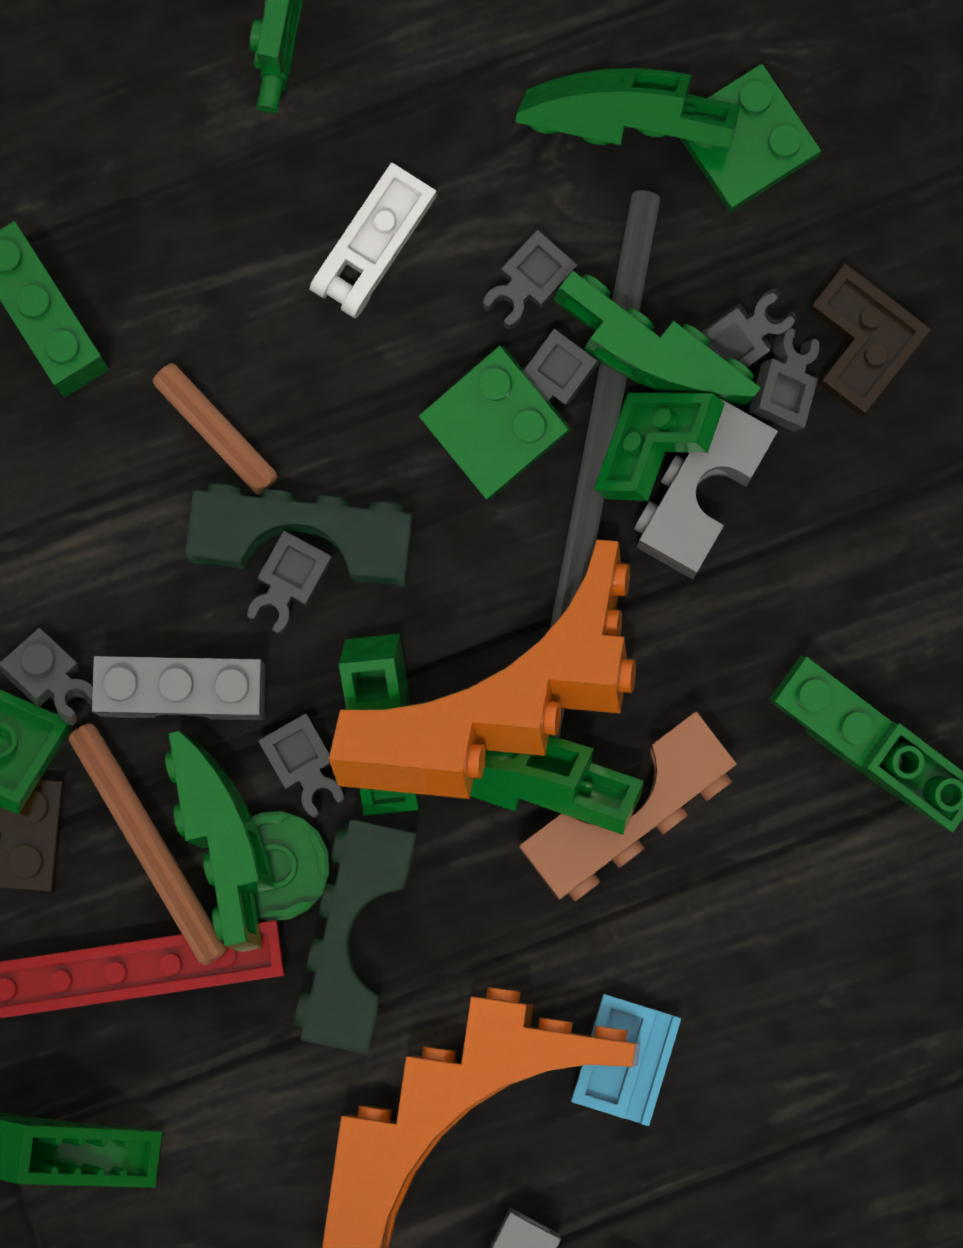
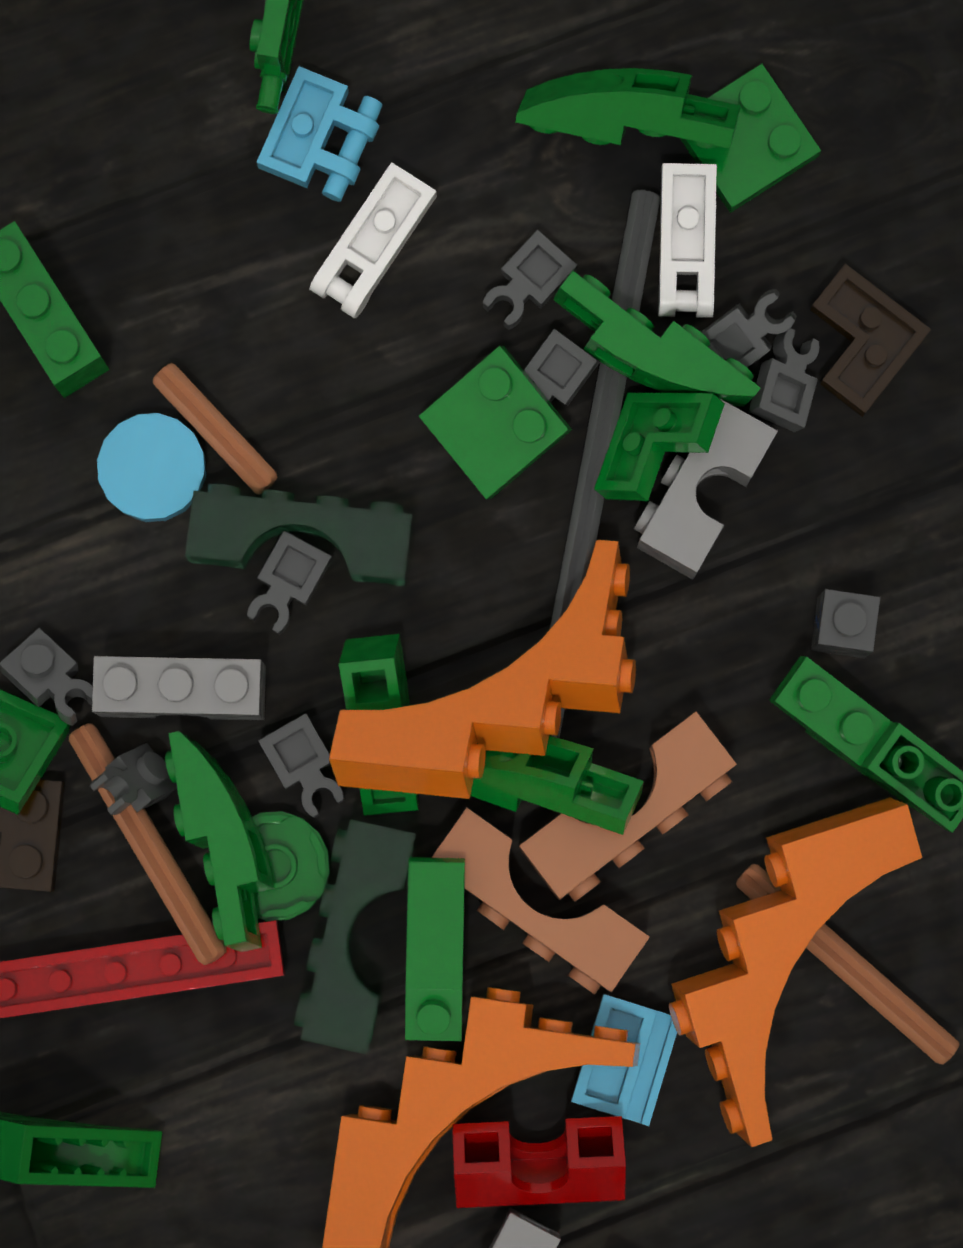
none -> dark grey plate [90,743,177,815]
none -> medium azure tile [97,413,206,522]
none -> medium azure plate [256,66,383,202]
none -> green slope [405,857,465,1041]
none -> nougat arch [432,808,650,995]
none -> red arch [452,1116,626,1208]
none -> white plate [658,163,717,318]
none -> orange arch [669,797,922,1147]
none -> nougat axle [736,864,959,1065]
none -> dark grey brick [810,589,880,659]

